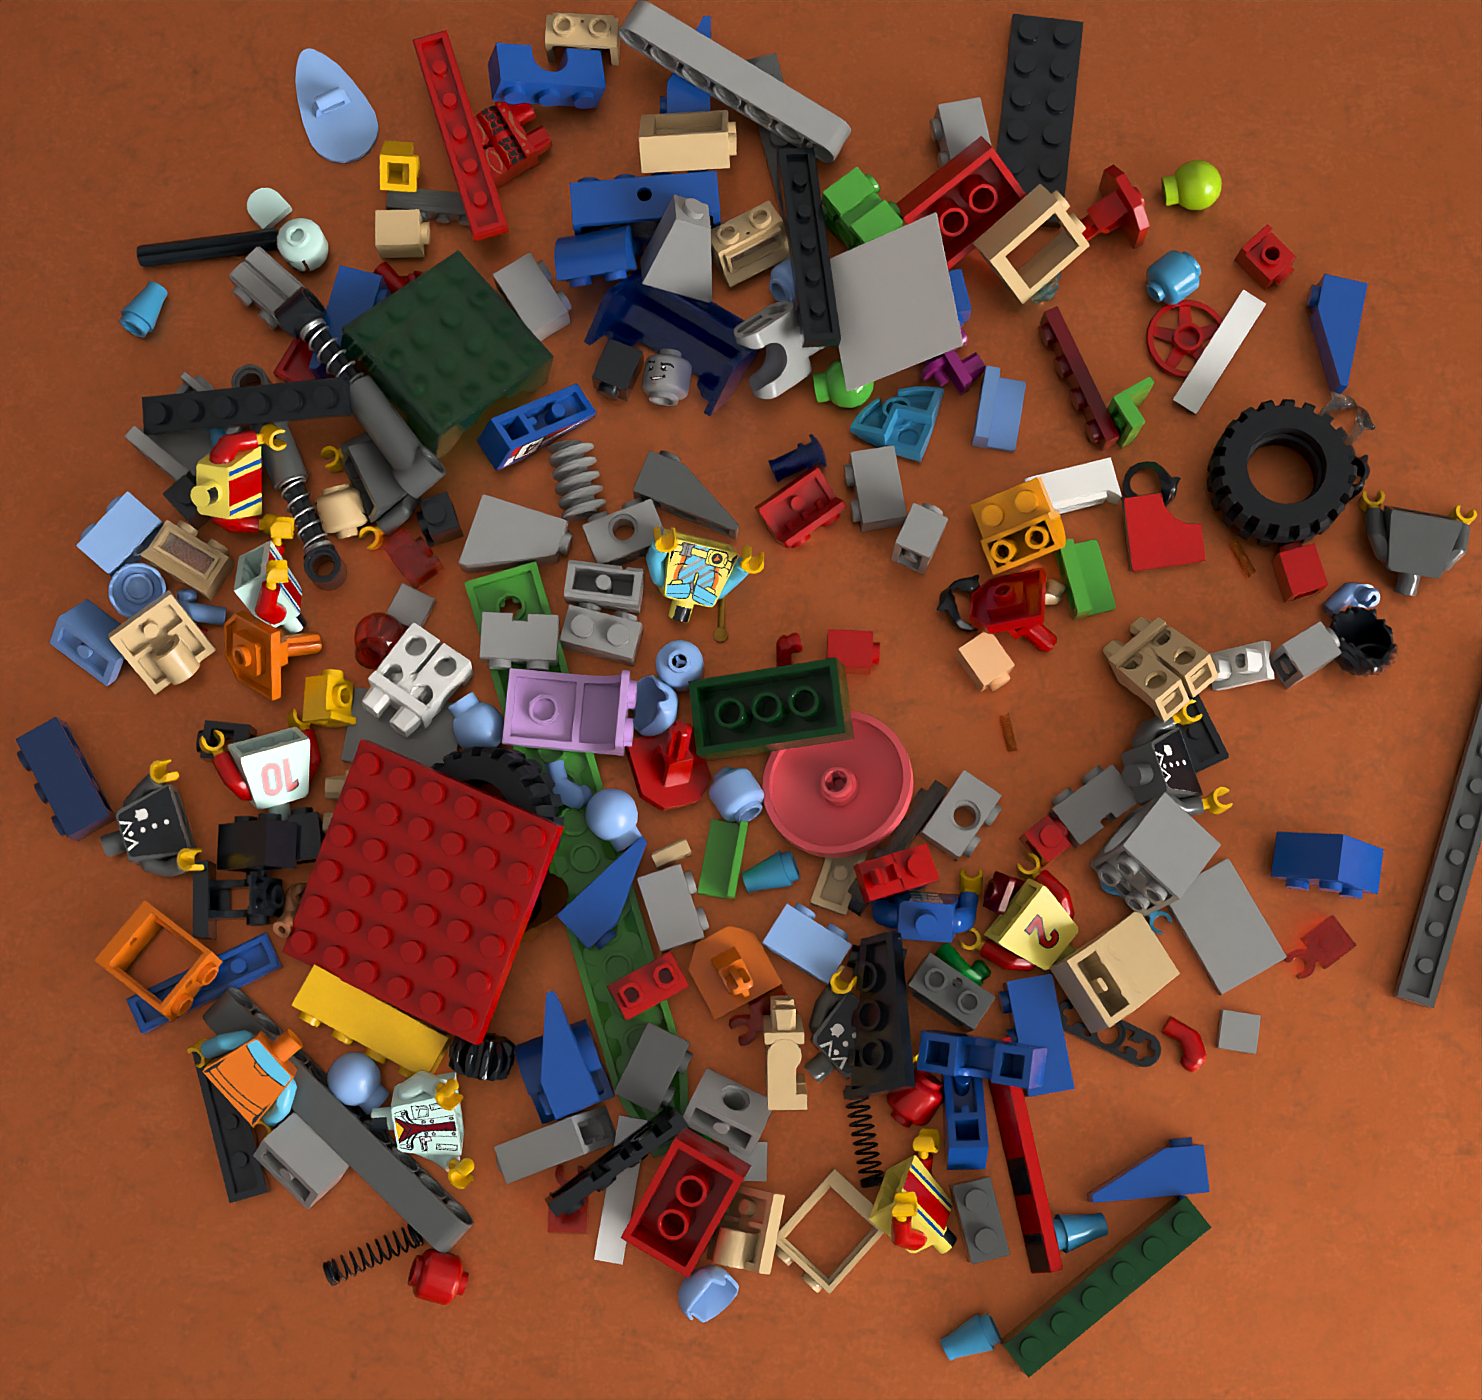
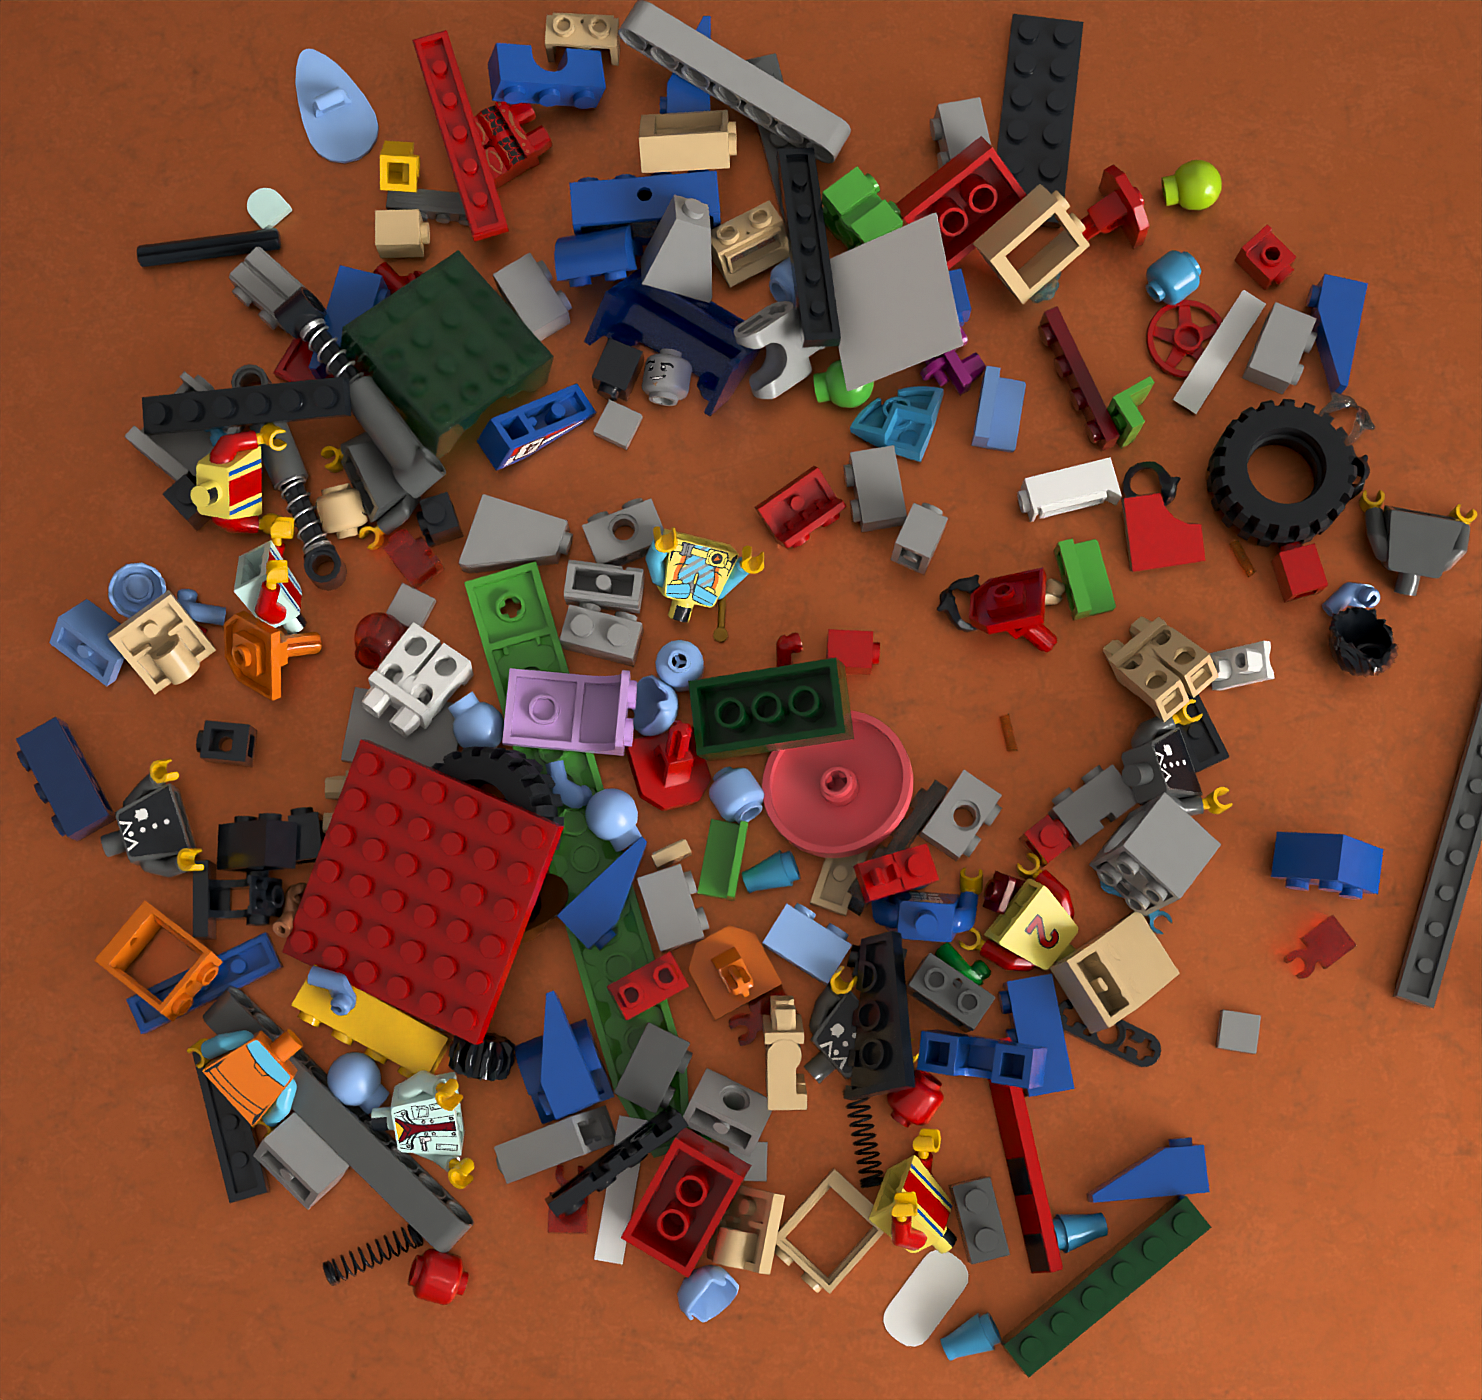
light blue brick [76,491,164,577] -> none
dark azure cone [119,281,168,338] -> none
tan window [139,520,235,601] -> none
torso [199,708,322,821] -> none
light aqua head [277,218,329,272] -> none
yellow brick [302,669,357,728] -> none
light grey brick [480,612,560,671] -> none
light grey piece [547,440,606,522] -> none
dark grey slope [633,450,739,540] -> none
clear blue pin [768,434,827,482] -> none
blue slope [941,1074,989,1170] -> none
light nougat brick [955,632,1015,692] -> none
light orange brick [970,476,1066,575] -> none
red arm [1161,1016,1207,1072] -> none
light grey tile [1167,858,1287,995] -> none
light grey brick [1269,621,1342,690] -> none
none -> medium blue arm [307,966,357,1016]
none -> light grey tile [593,399,643,450]
none -> white sticker [883,1250,969,1347]
none -> light grey brick [1242,302,1317,394]

